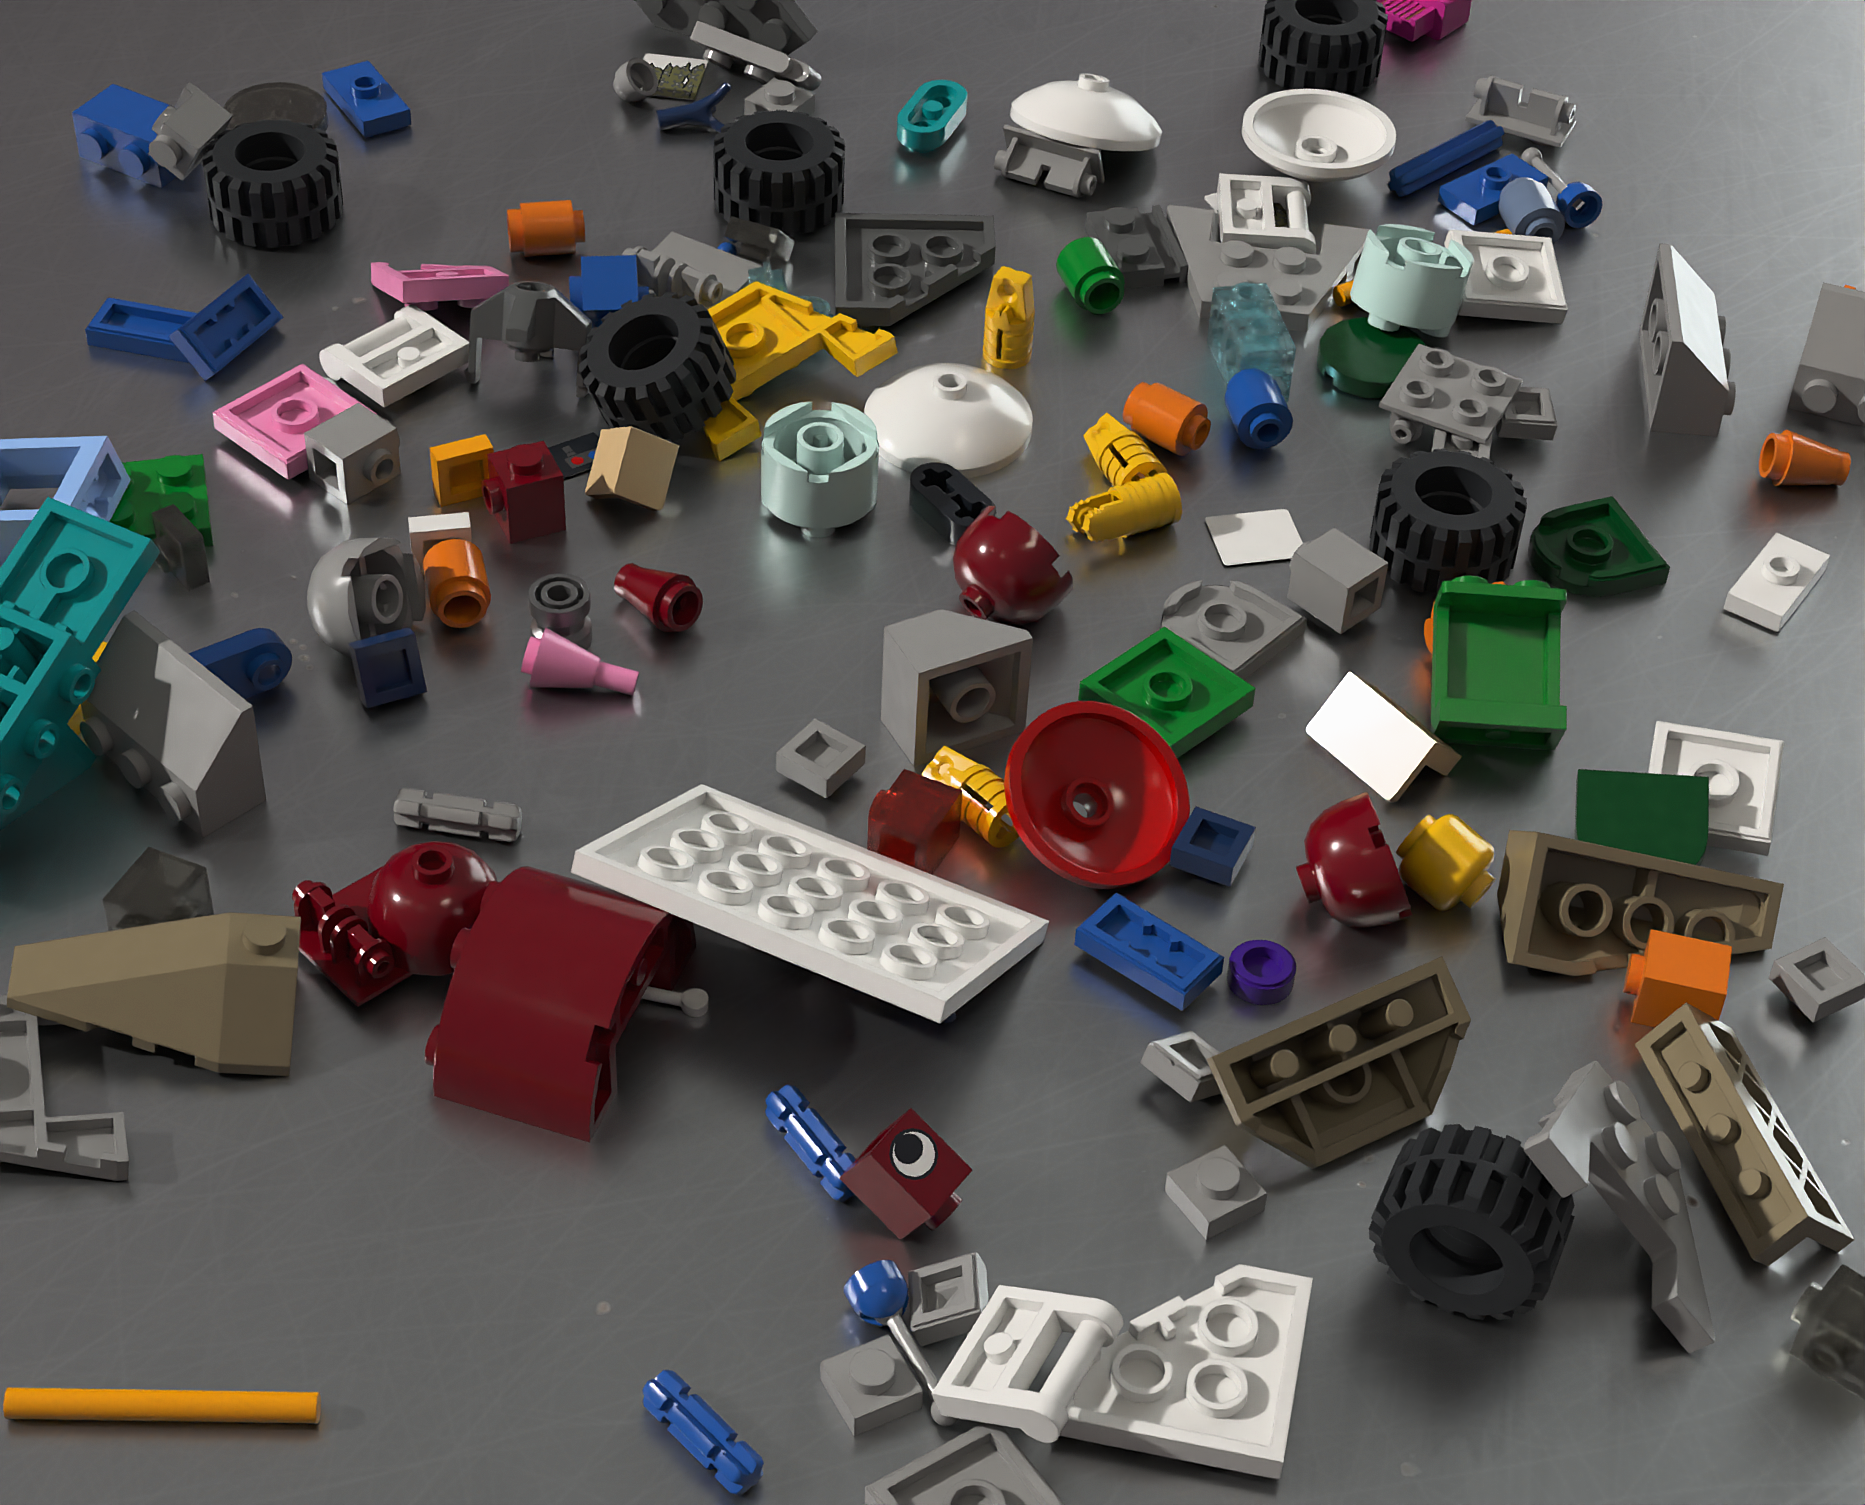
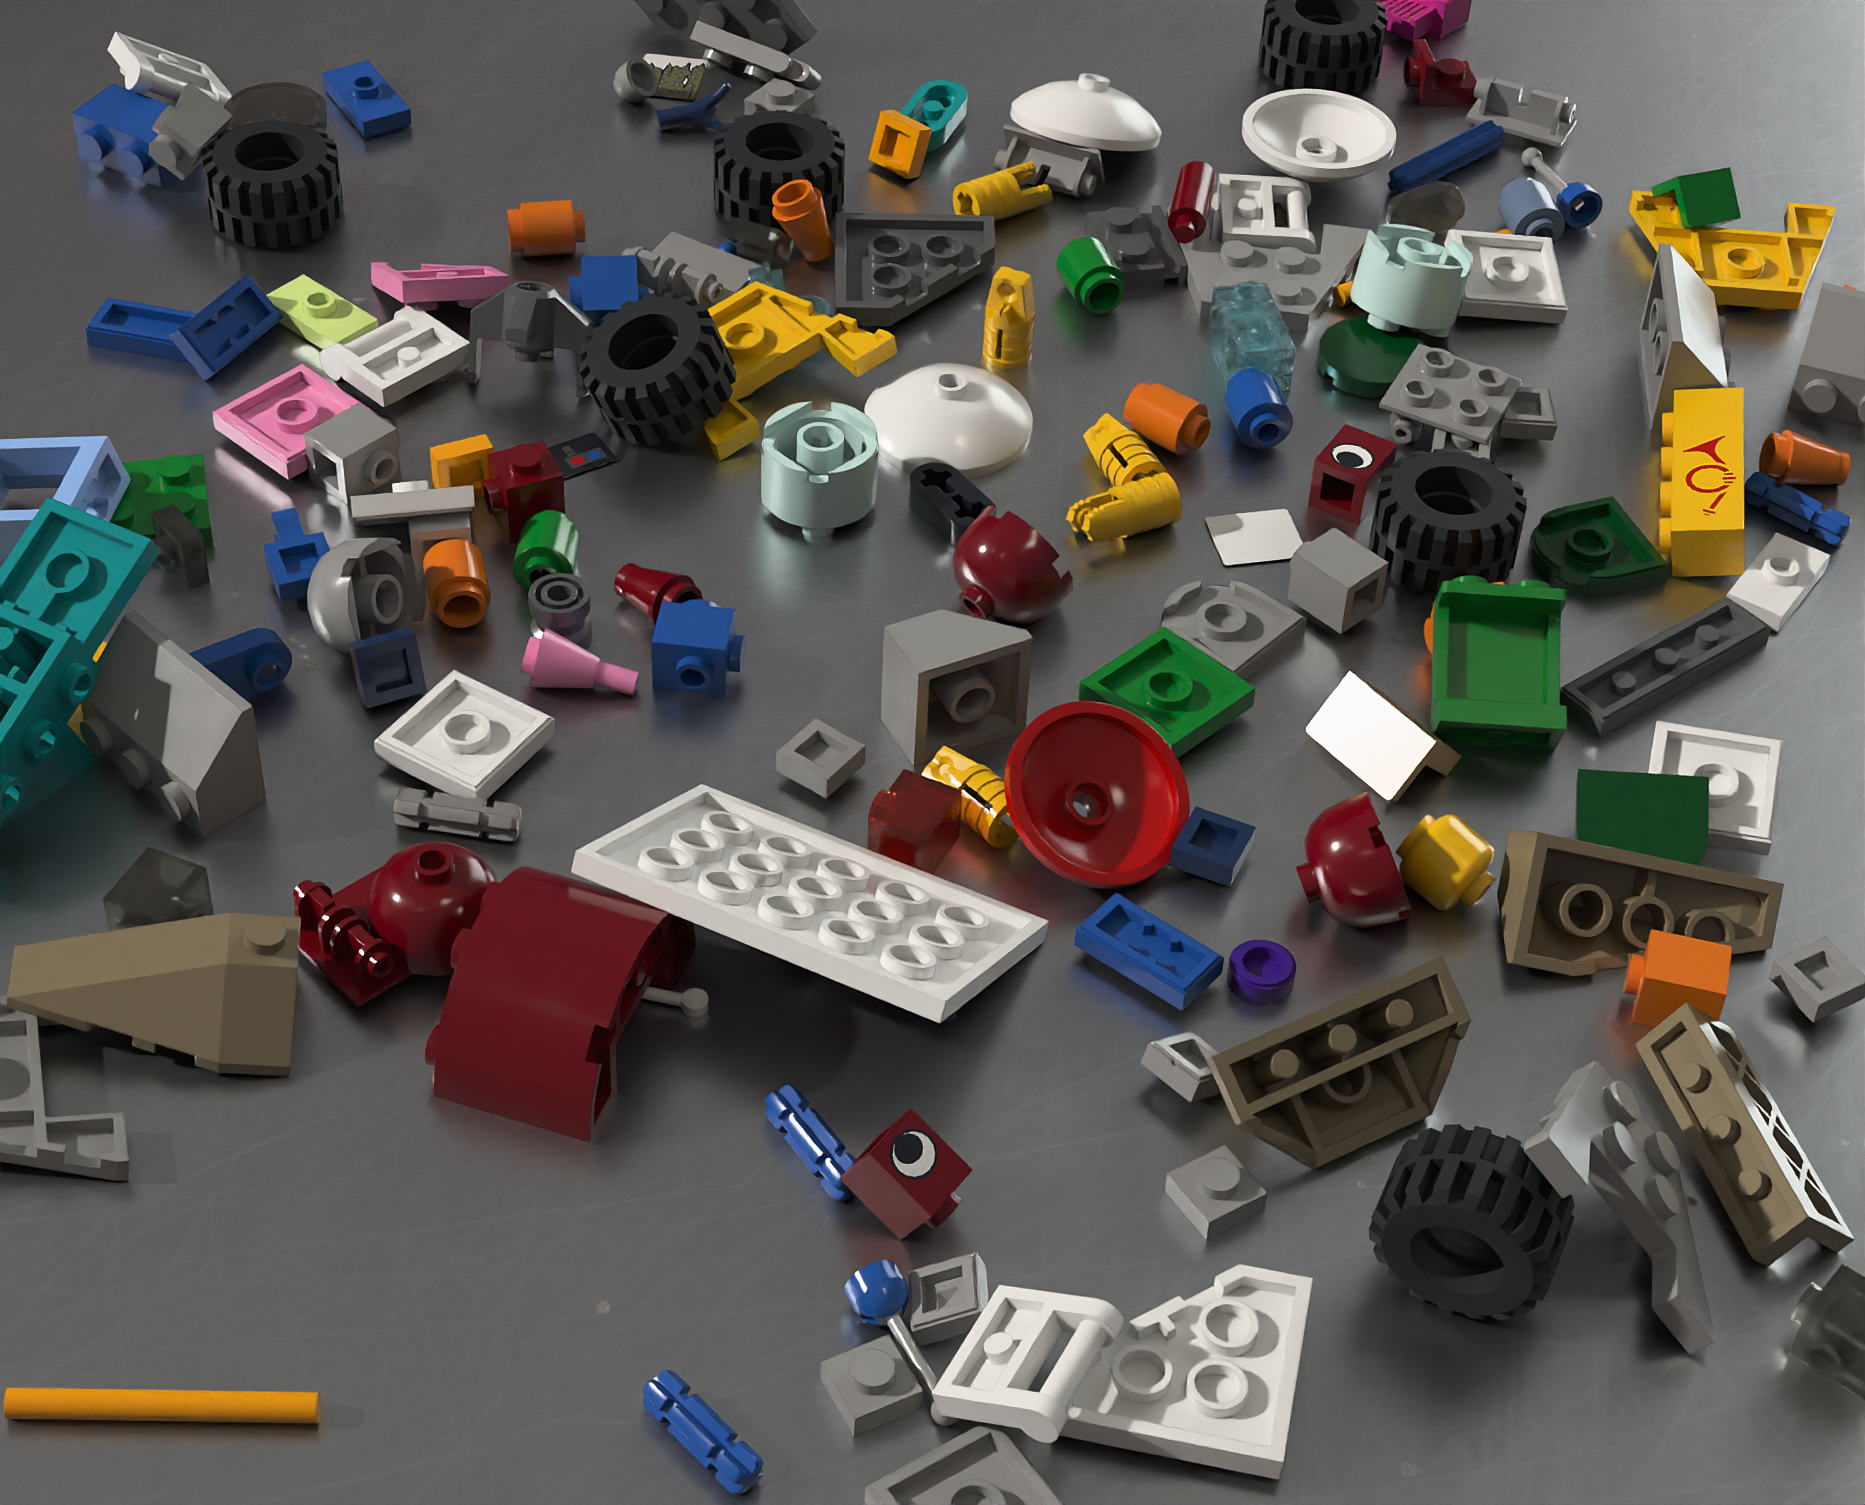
tan panel [585,426,679,511] -> none
blue plate [1438,153,1549,226] -> none
none -> white plate [107,32,232,113]
none -> blue plate [264,508,330,602]
none -> yellowish green plate [266,274,379,349]
none -> white plate [350,481,475,527]
none -> white plate [374,670,556,800]
none -> green brick [513,510,580,592]
none -> blue brick [651,599,746,696]
none -> orange cone [772,179,835,262]
none -> light orange plate [868,109,932,179]
none -> yellow hinge [953,161,1054,222]
none -> dark red cylinder [1168,161,1217,244]
none -> dark red brick [1308,424,1397,525]
none -> clear smoke brick [1386,180,1465,236]
none -> dark red bracket [1403,39,1478,107]
none -> dark grey tile [1560,596,1771,739]
none -> yellow wing [1629,190,1836,311]
none -> green panel [1651,167,1741,229]
none -> yellow brick [1659,387,1745,577]
none -> blue axle [1744,472,1852,546]

